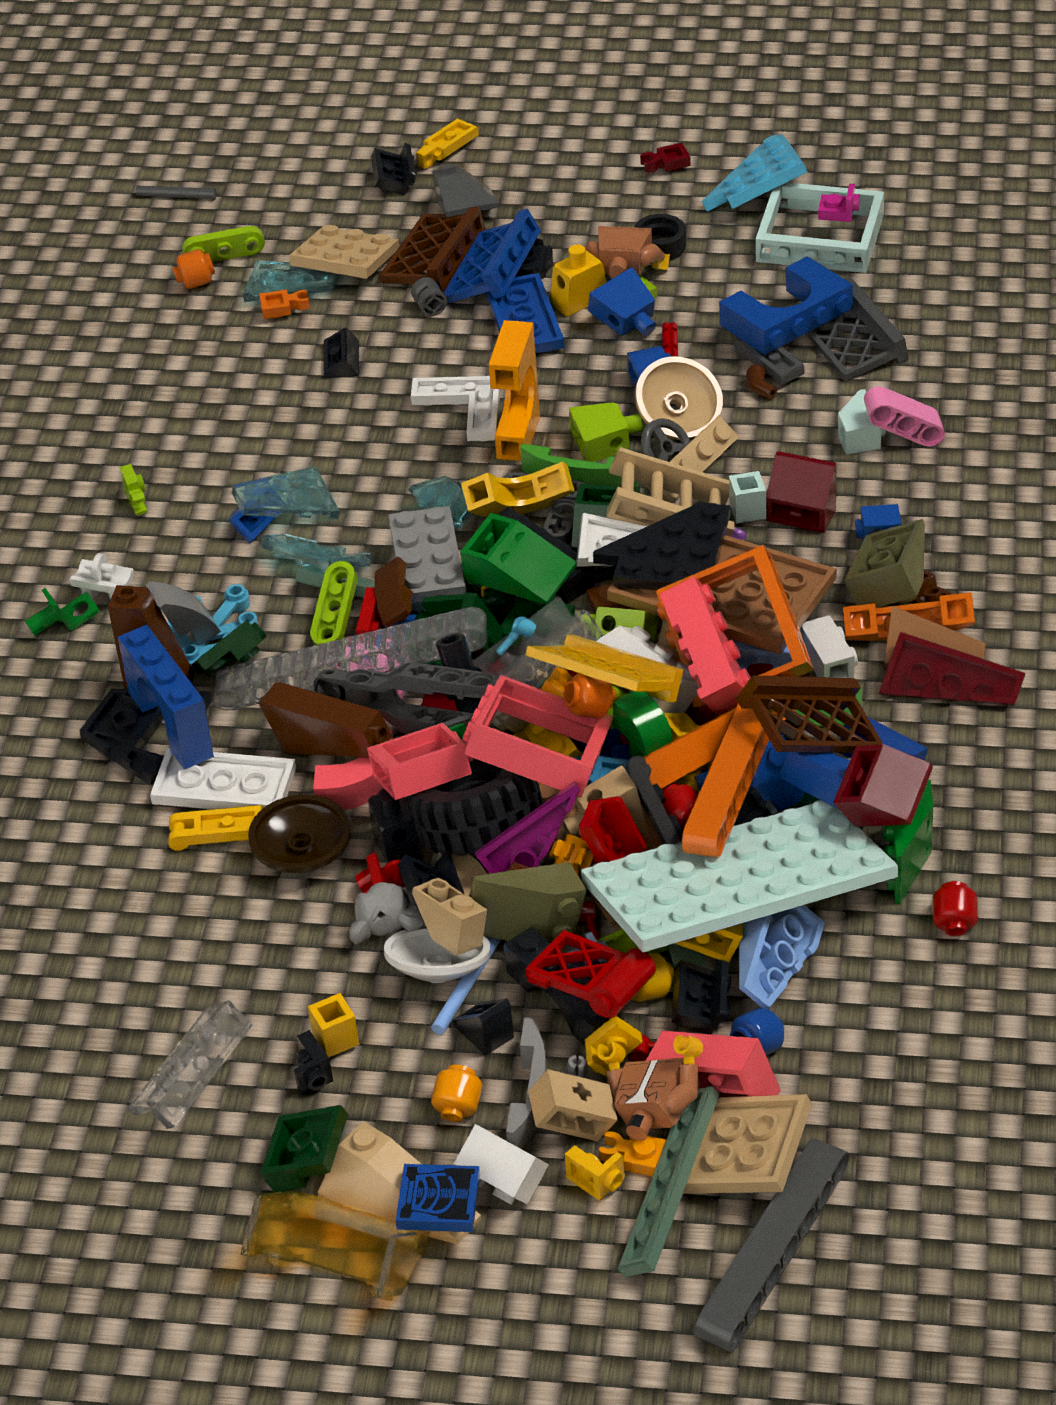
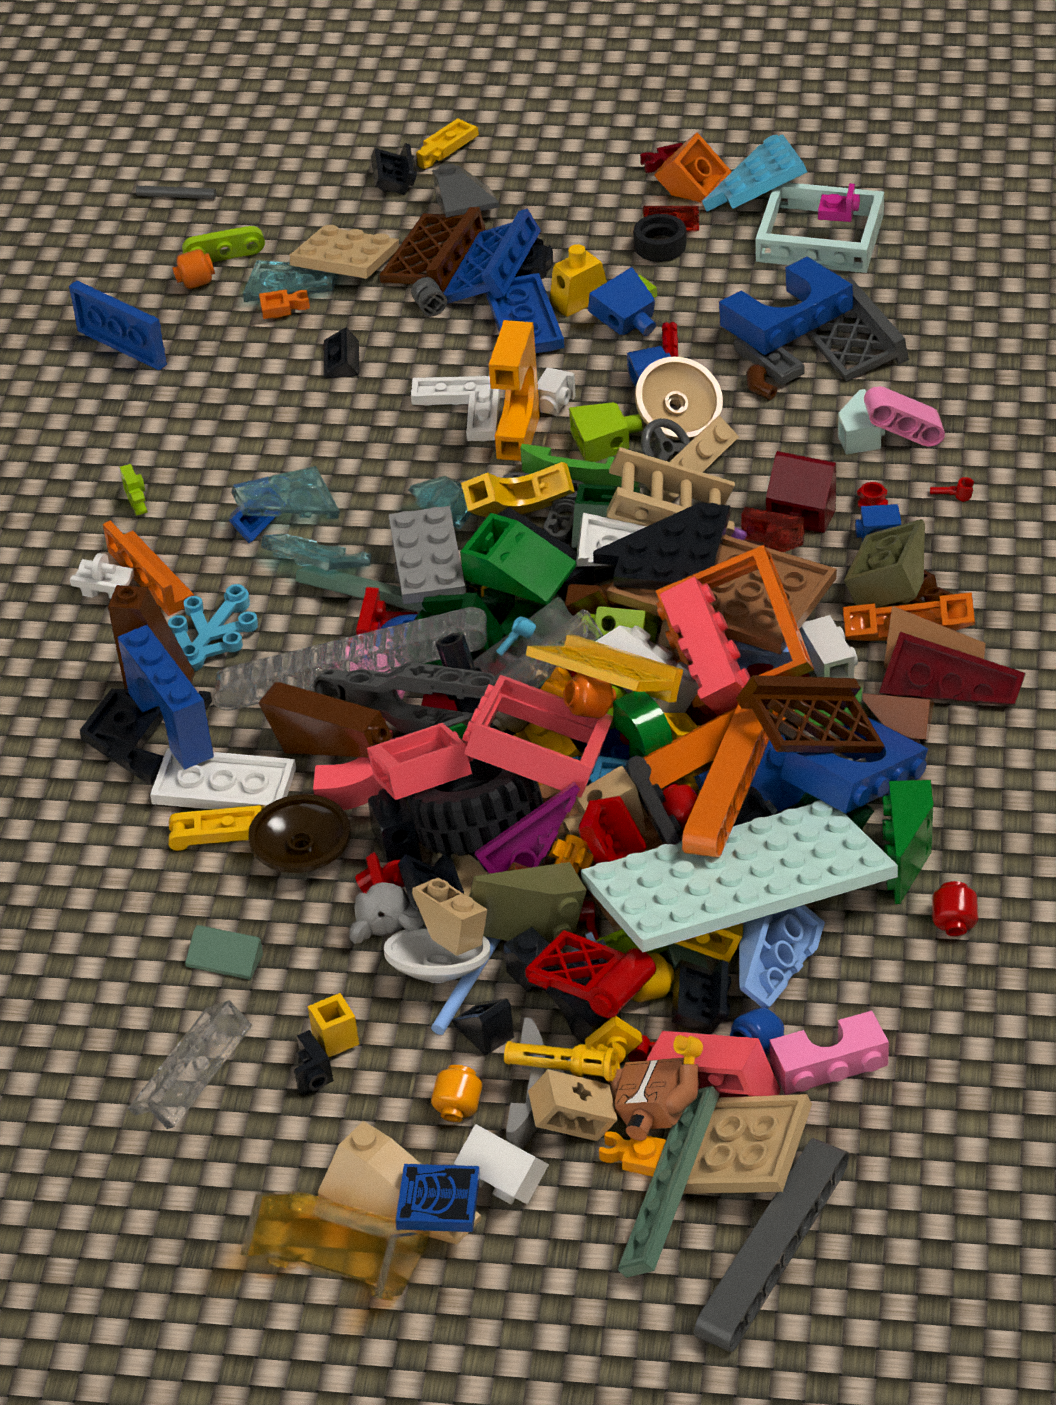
green bracket [24,588,100,637] -> none
light grey slope [146,581,221,645] -> none
dark green plate [191,620,267,674] -> none
dark green plate [260,1105,348,1193] -> none
lime plate [310,561,358,651] -> none
reddish brown slope [375,557,413,629] -> none
yellow bracket [565,1145,625,1201] -> none
nougat torso [585,226,670,278] -> none
light aqua brick [729,471,766,523] -> none
slope [833,744,933,827] -> none
none -> blue plate [69,280,167,370]
none -> orange fence [103,520,194,616]
none -> sand green slope [185,925,263,980]
none -> yellow pin [504,1041,618,1081]
none -> white brick [538,367,576,416]
none -> reddish brown slope [565,584,613,626]
none -> clear red slope [643,206,700,231]
none -> orange slope [654,132,732,203]
none -> clear red slope [741,507,805,552]
none -> bright pink arch [770,1011,889,1095]
none -> red plate [857,482,888,508]
none -> dark orange slope [862,693,934,744]
none -> red hand [930,477,974,502]

